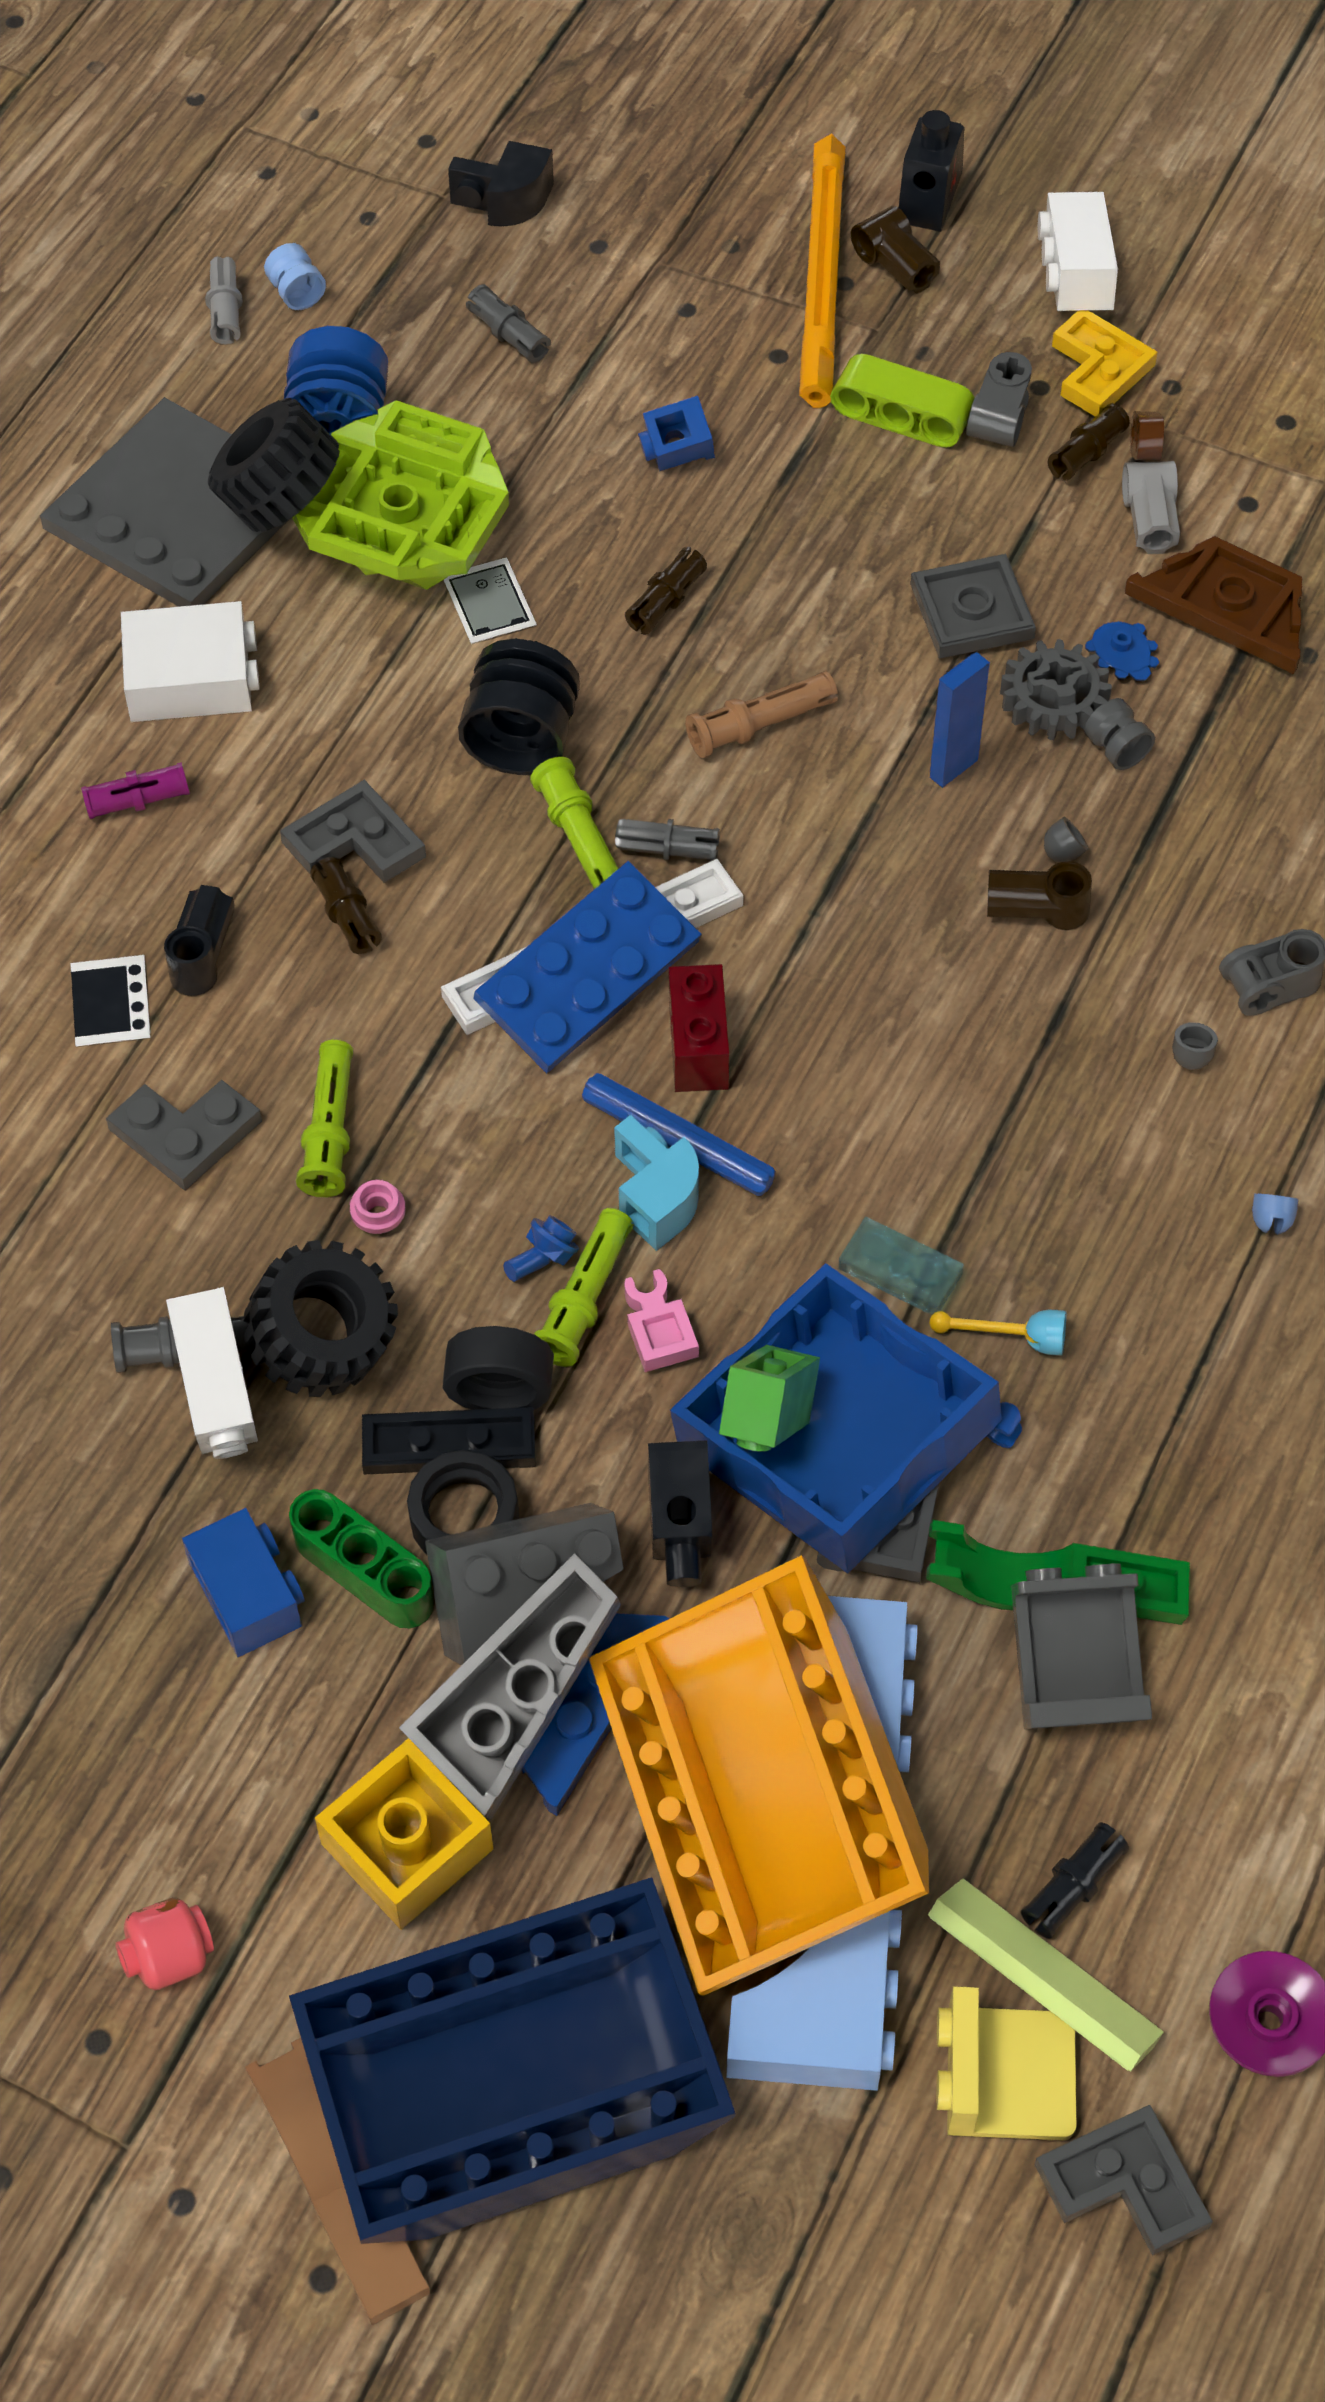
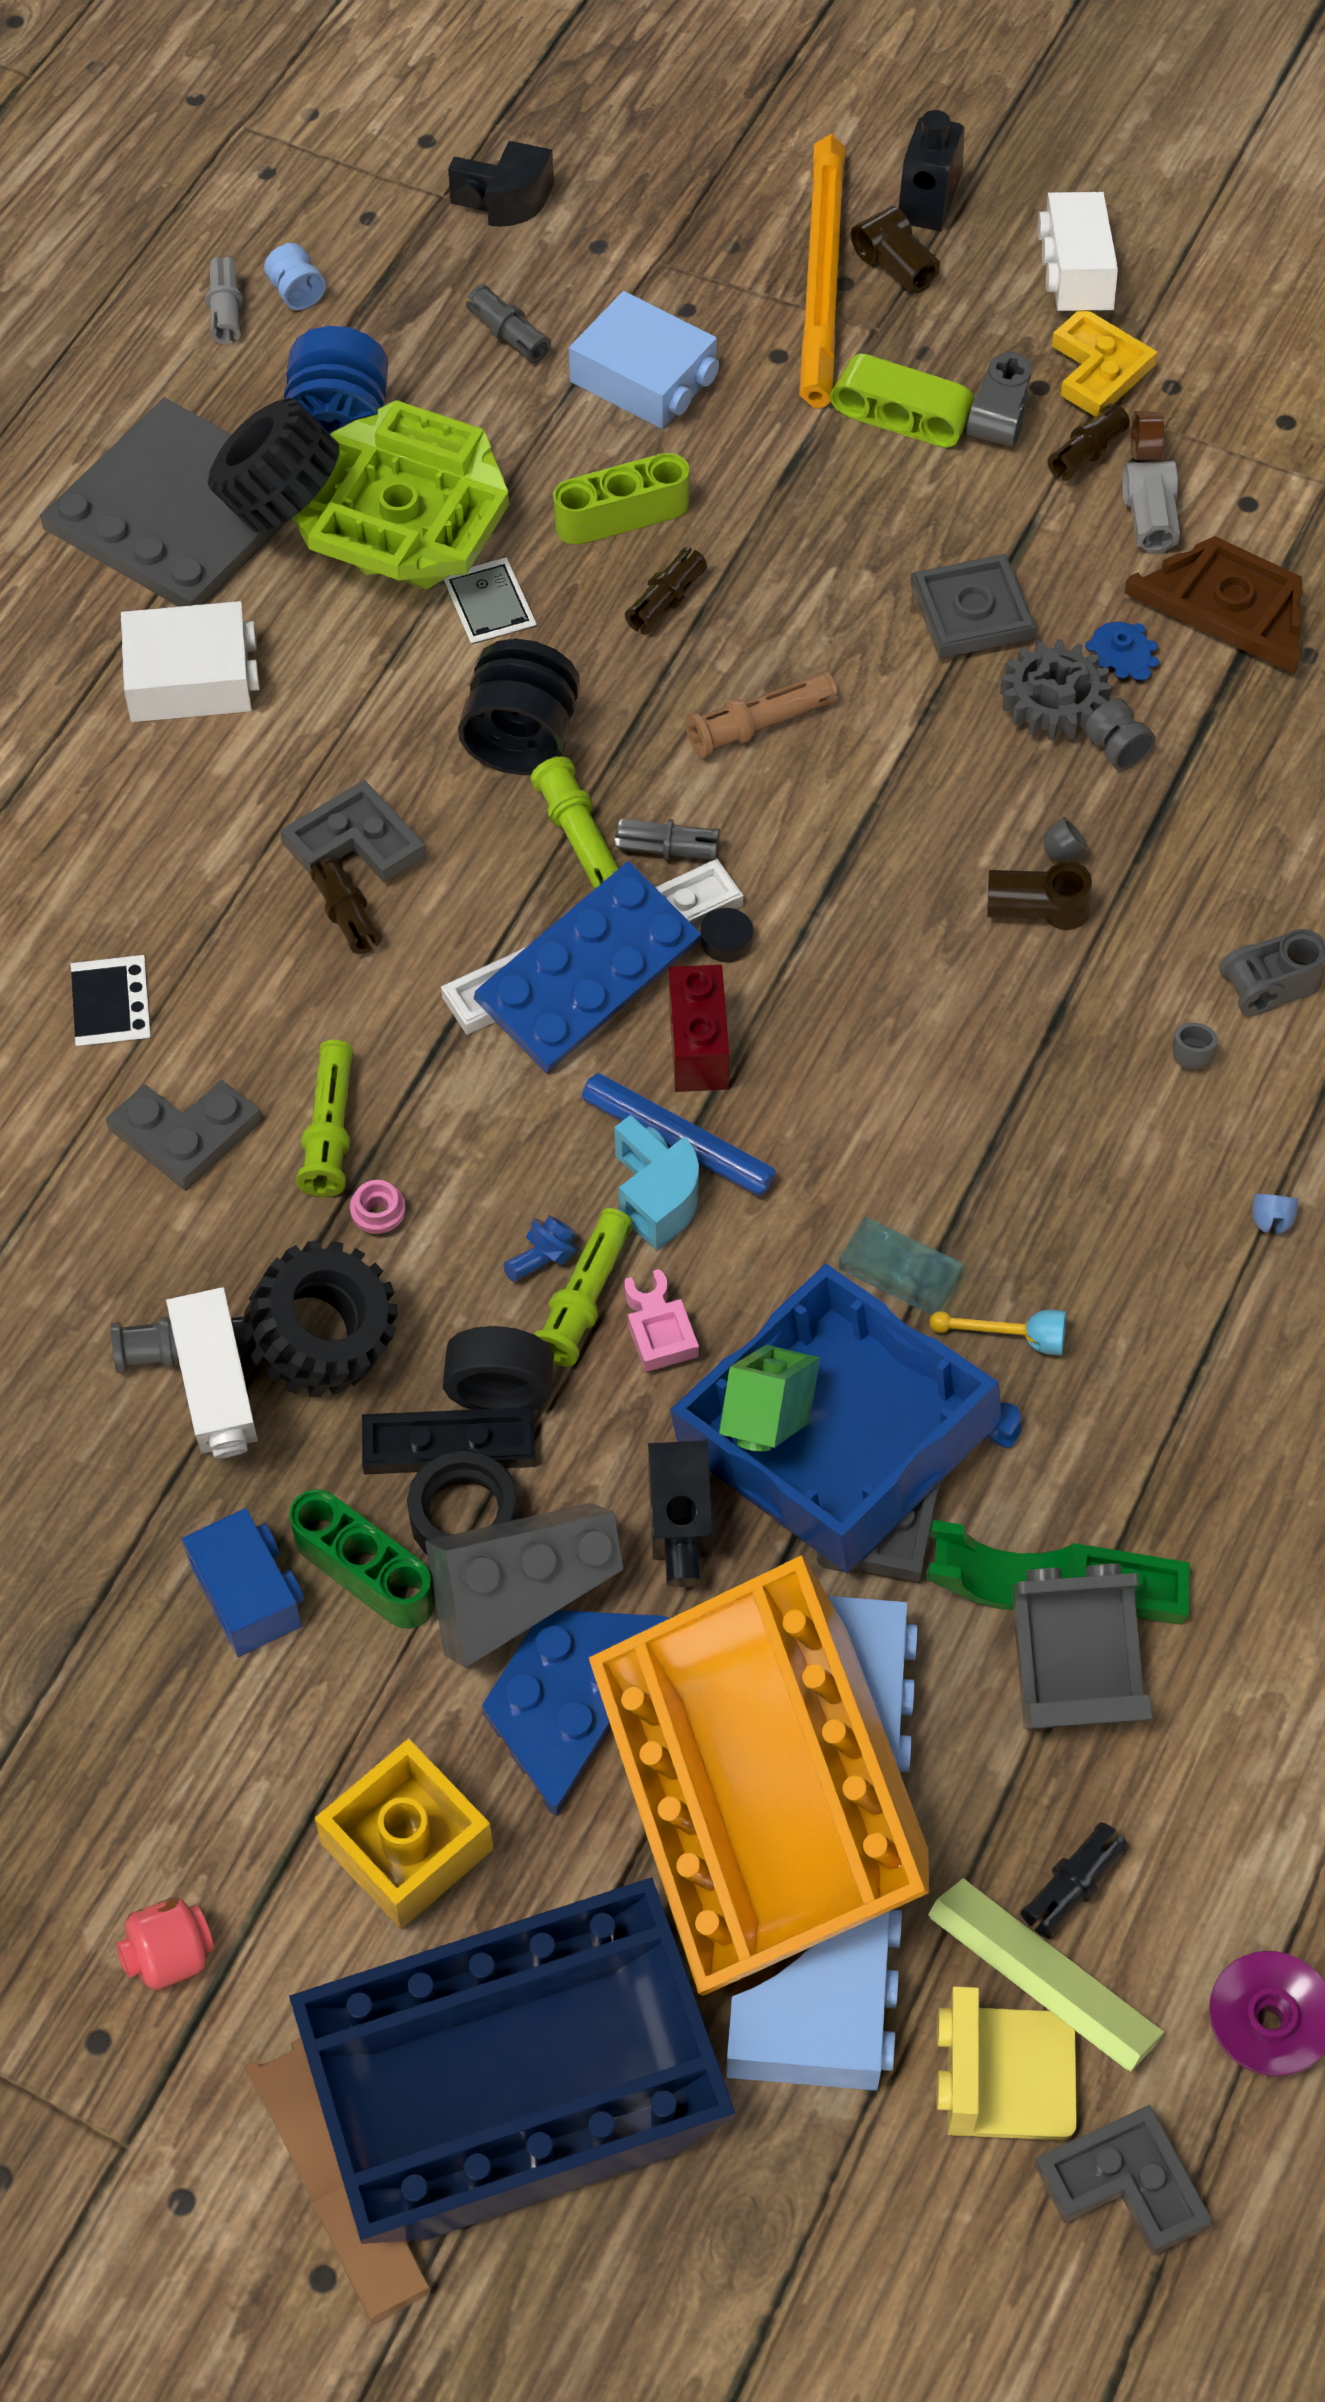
magenta pin [81,762,190,819] -> none
black piece [164,884,235,996] -> none
light grey wedge [399,1553,621,1820] -> none
blue brick [638,396,715,471] -> none
blue tile [930,652,990,788] -> none
none -> lime beam [553,453,690,545]
none -> light blue brick [569,291,719,430]
none -> black tile [700,908,753,962]

